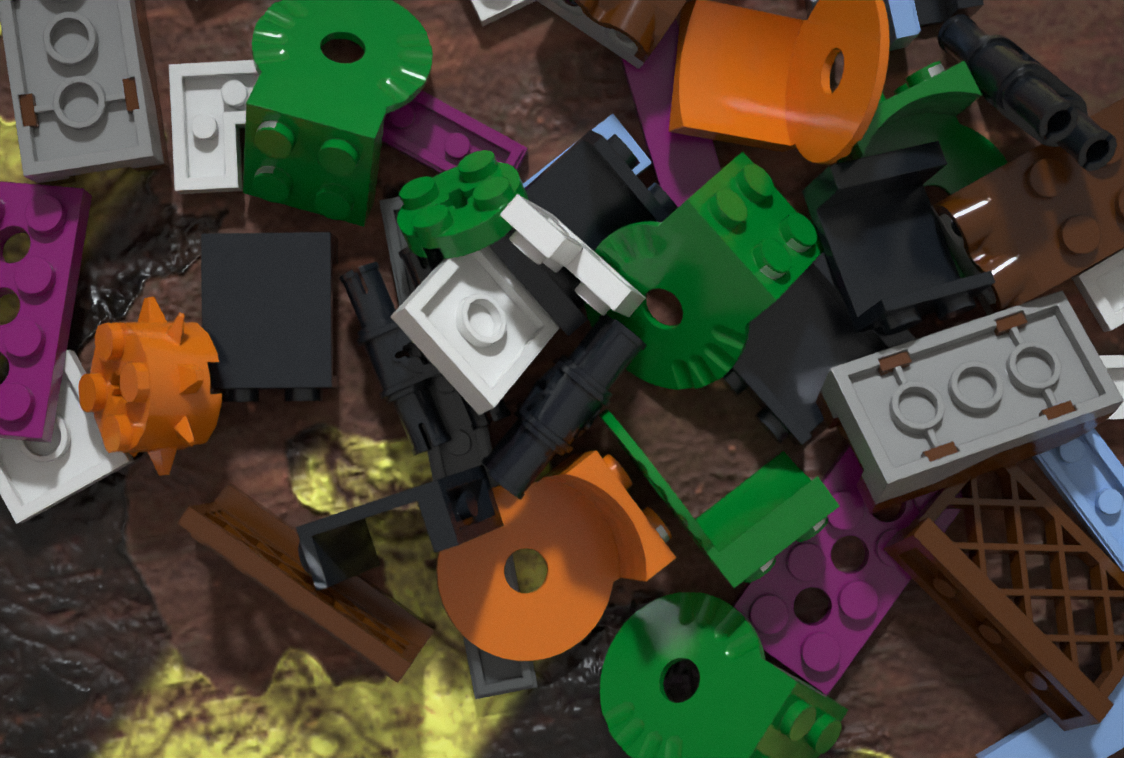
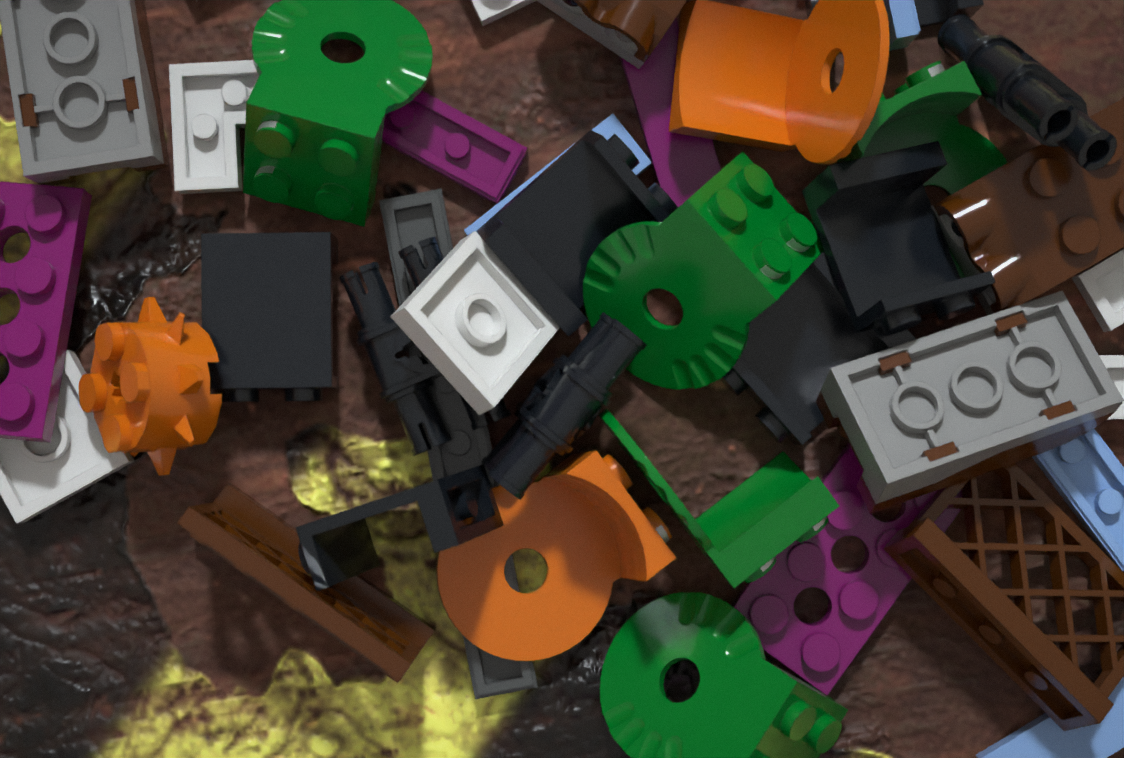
green plate [397,150,528,259] -> none
white plate [500,194,646,317] -> none

